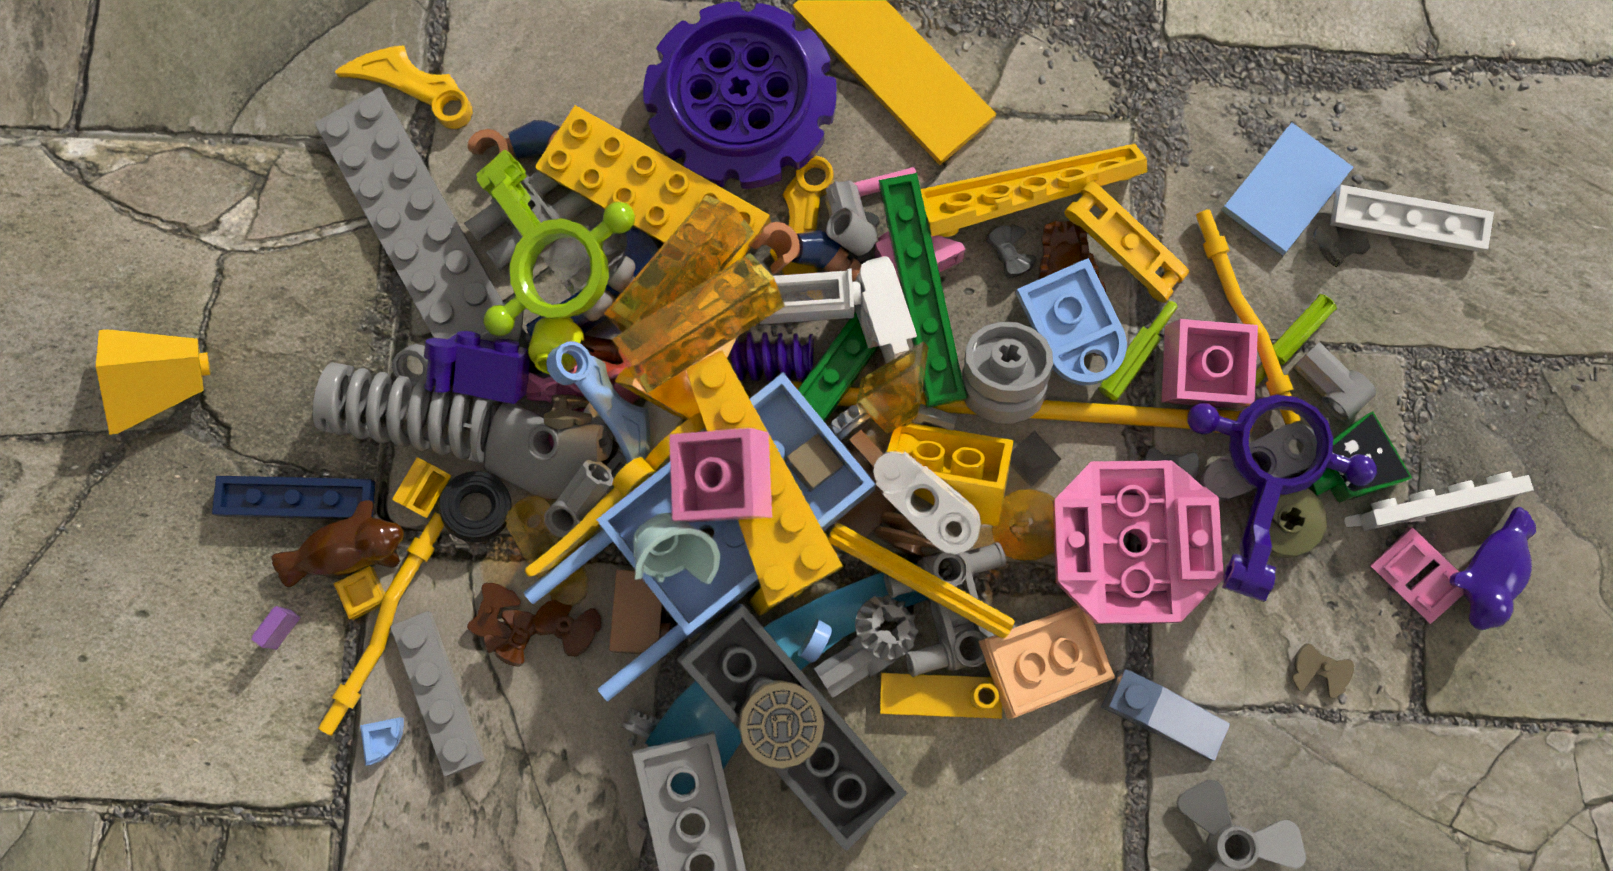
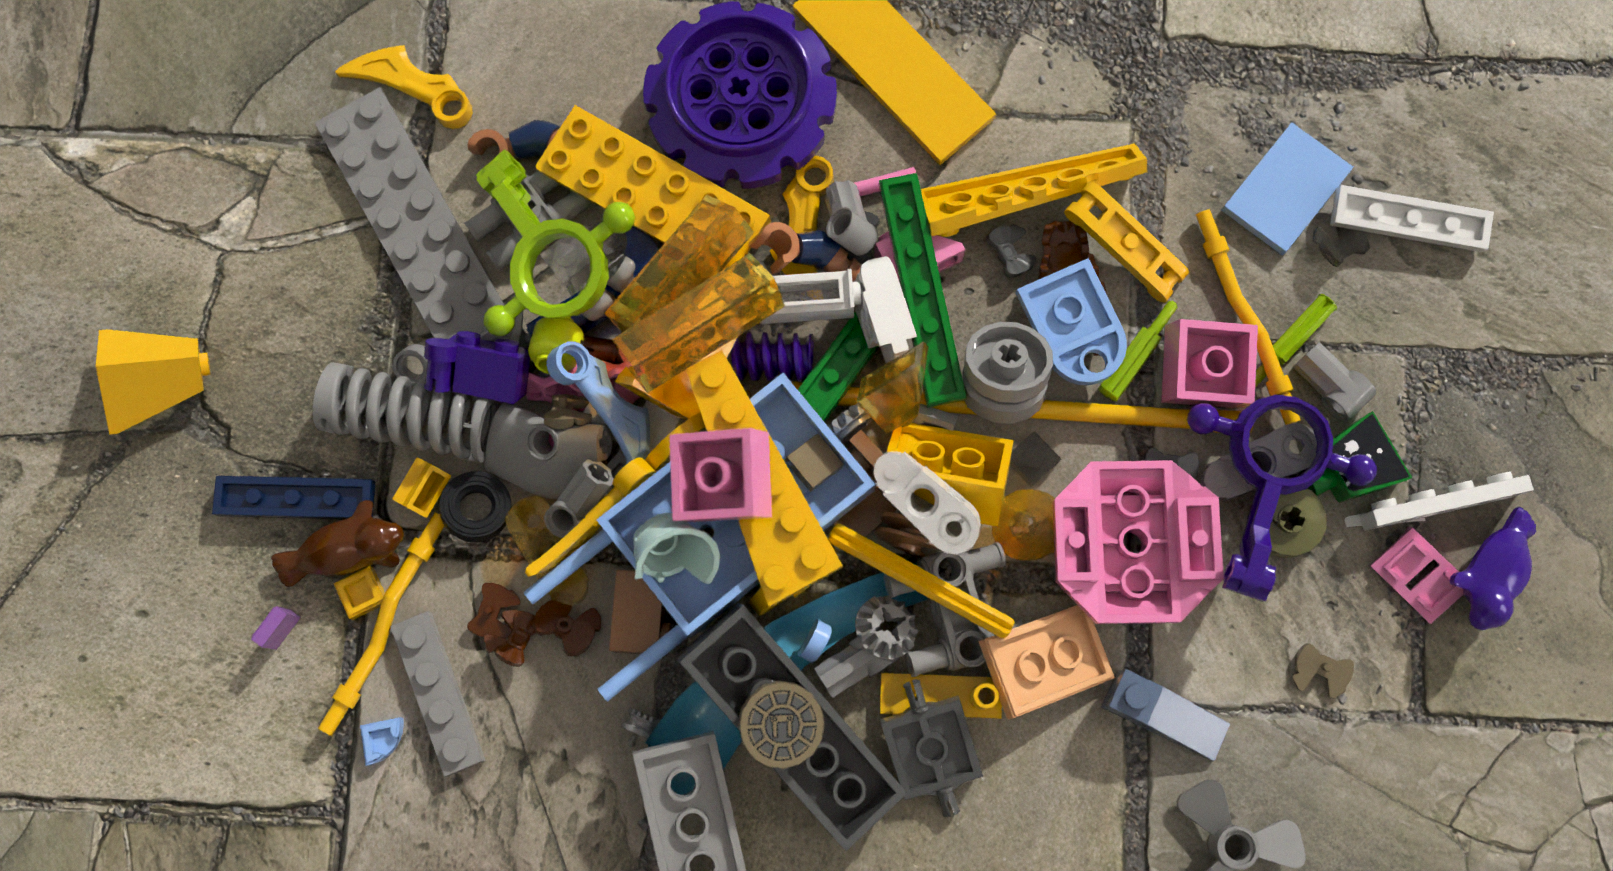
none -> dark grey plate [880,680,983,817]

